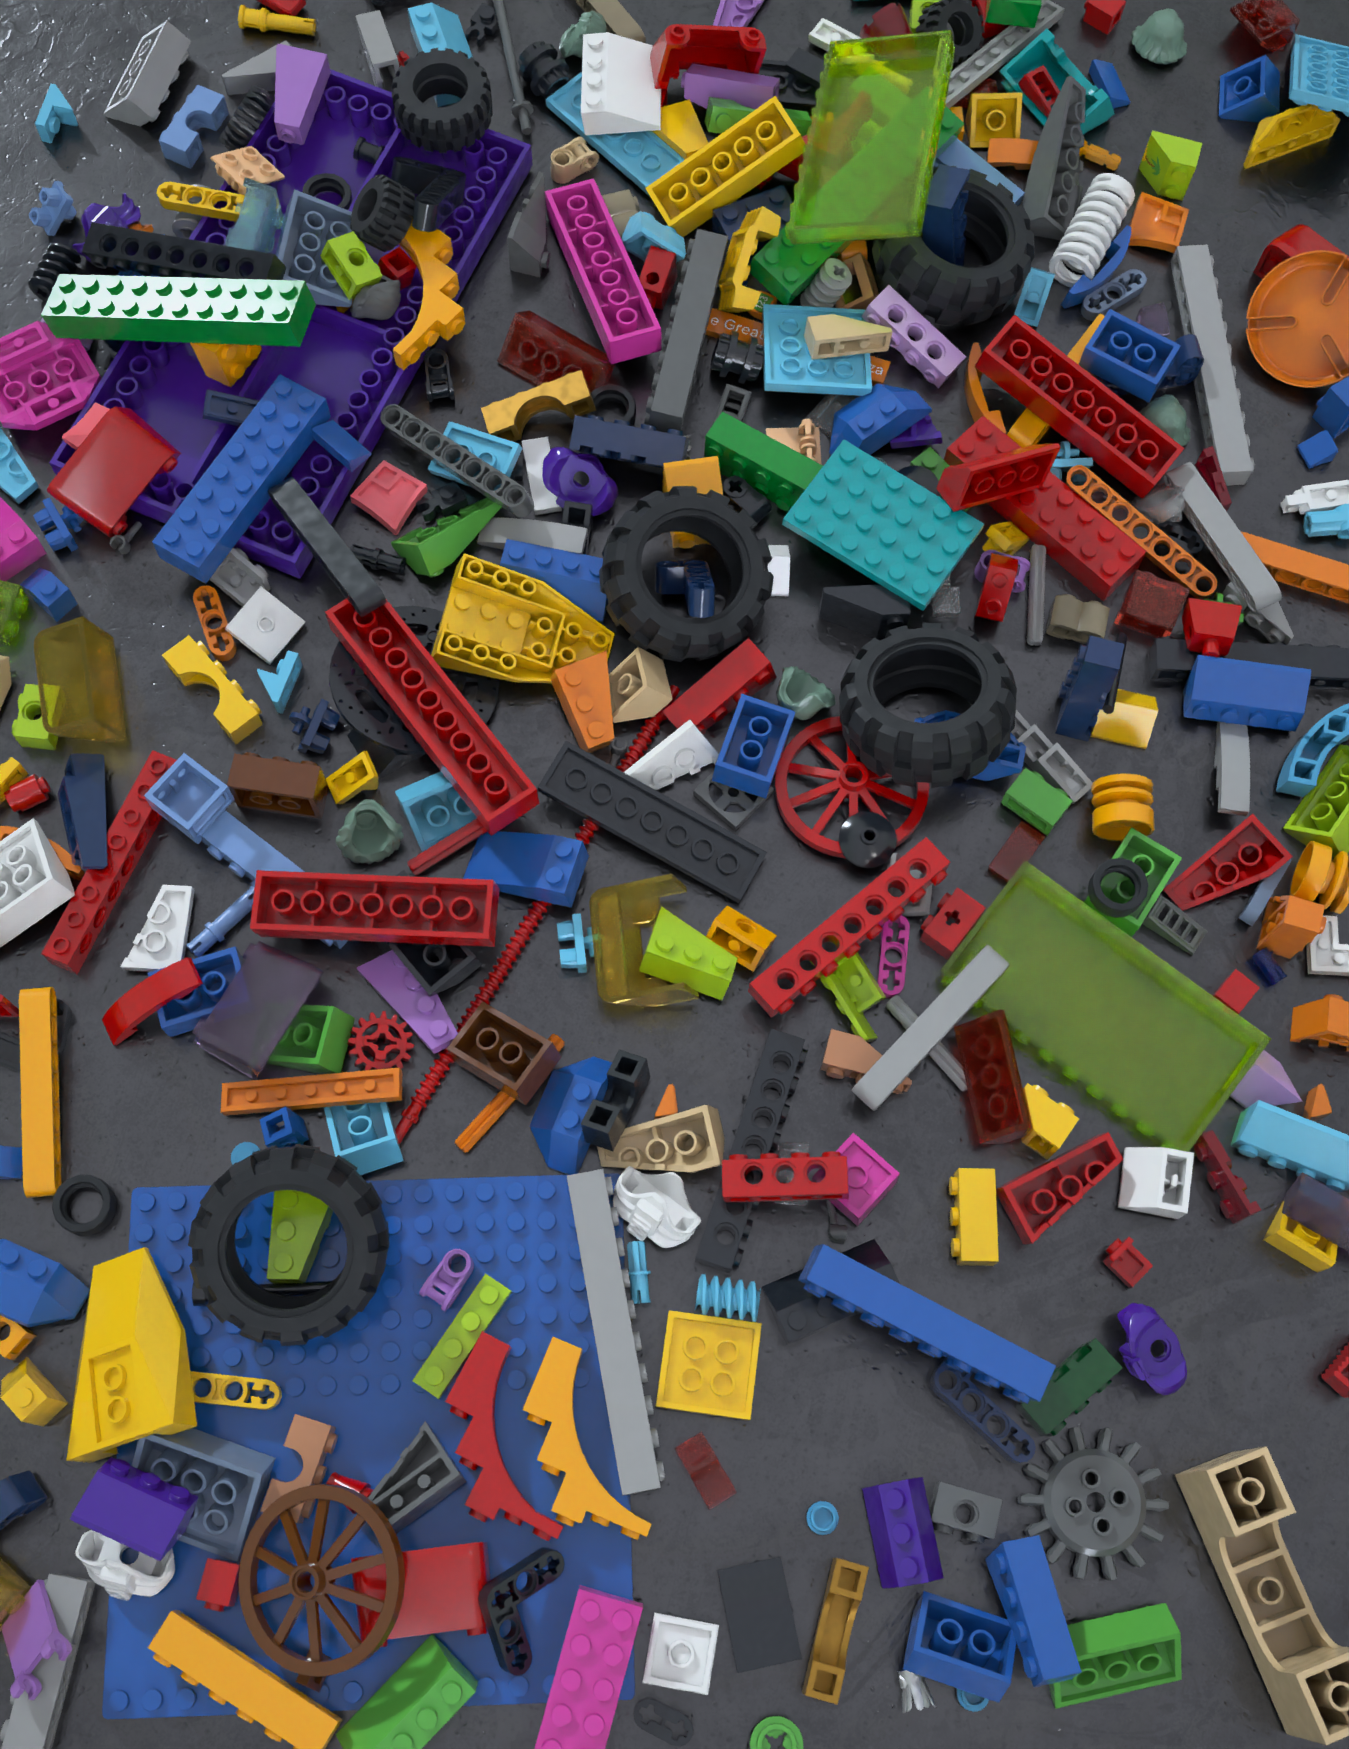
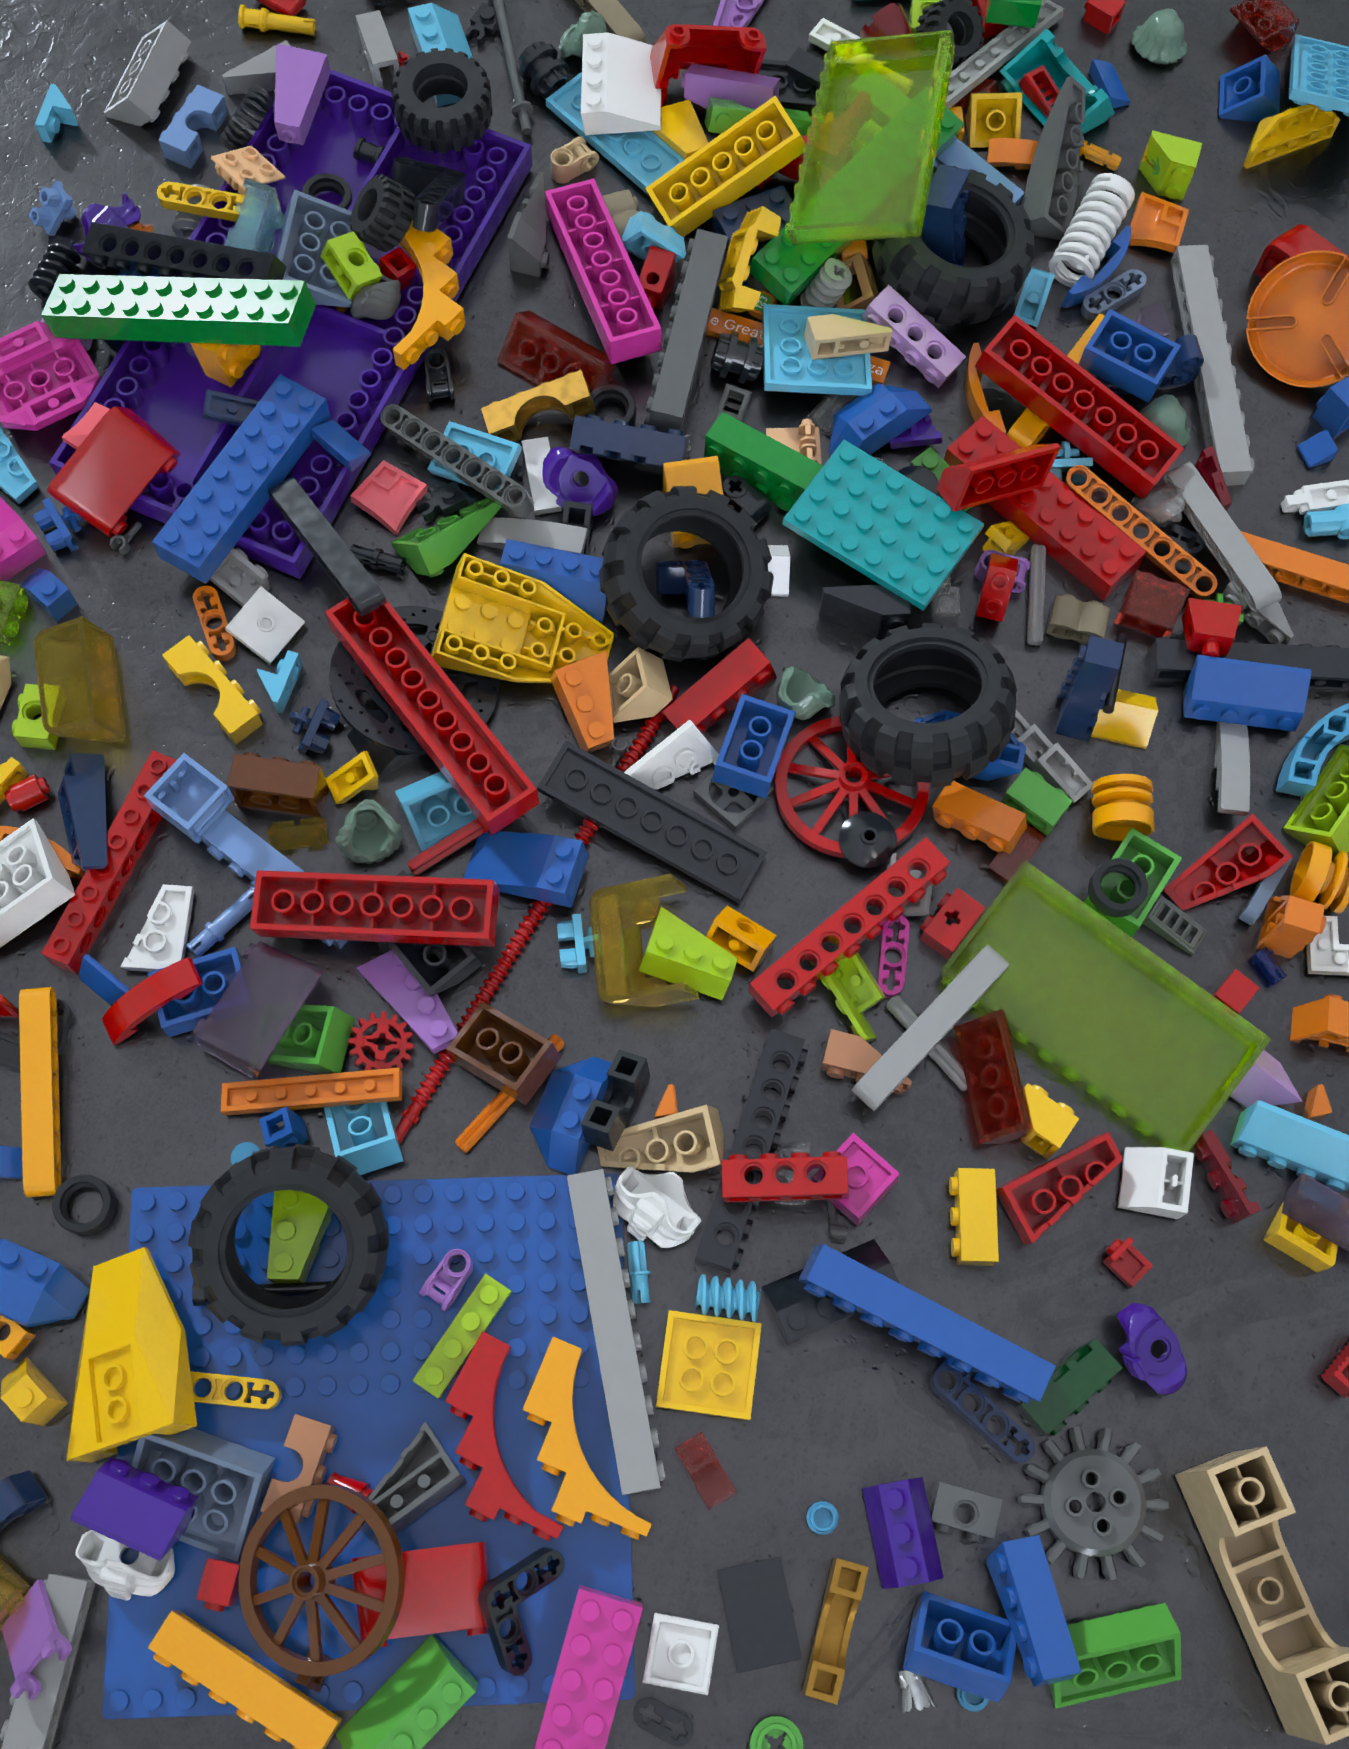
none -> blue slope [79,954,130,1006]
none -> clear yellow hinge [266,816,329,851]
none -> orange brick [932,781,1027,854]

